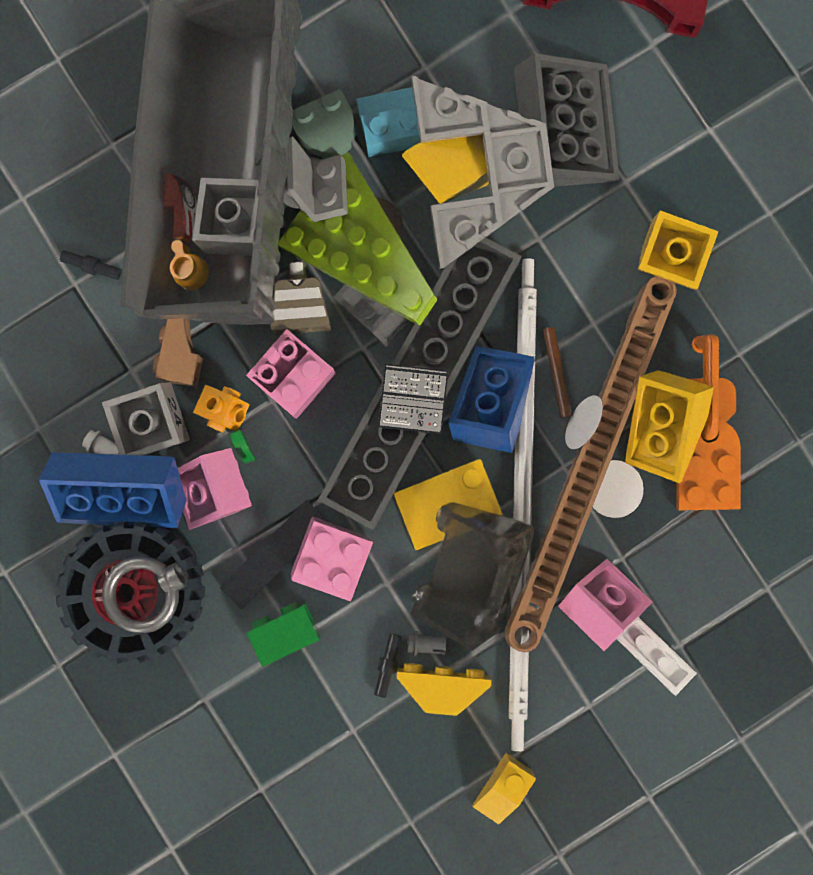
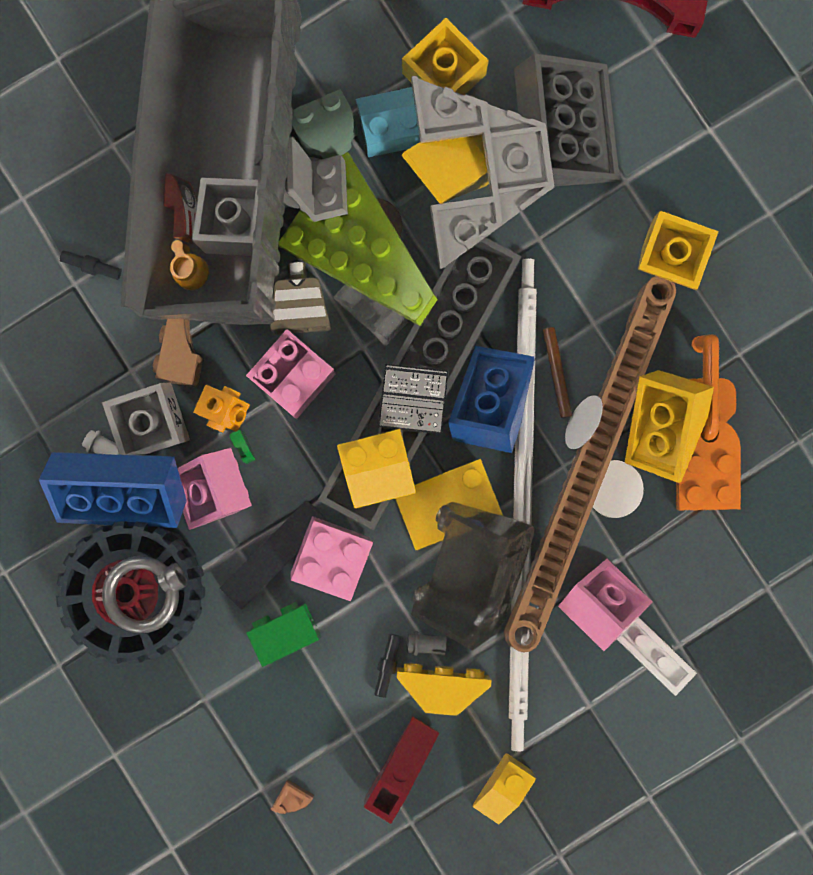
none -> nougat tile [271,780,314,814]
none -> yellow slope [337,429,416,509]
none -> dark red slope [364,716,439,824]
none -> yellow brick [402,18,489,95]

